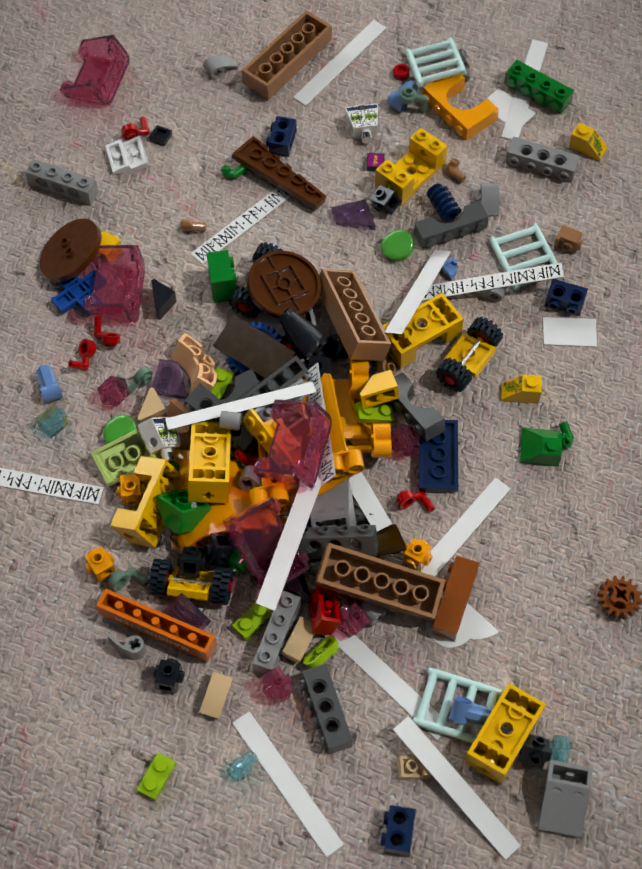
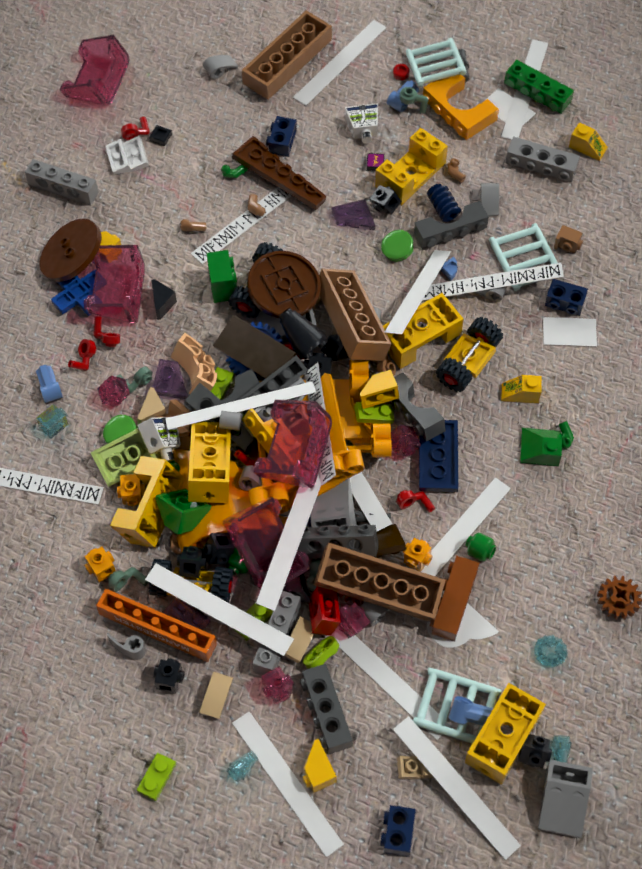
none -> white sticker [145,564,294,656]
none -> medium nougat arm [248,194,266,216]
none -> yellow slope [302,739,337,793]
none -> green head [465,532,497,562]
none -> clear light blue gear [534,635,568,667]

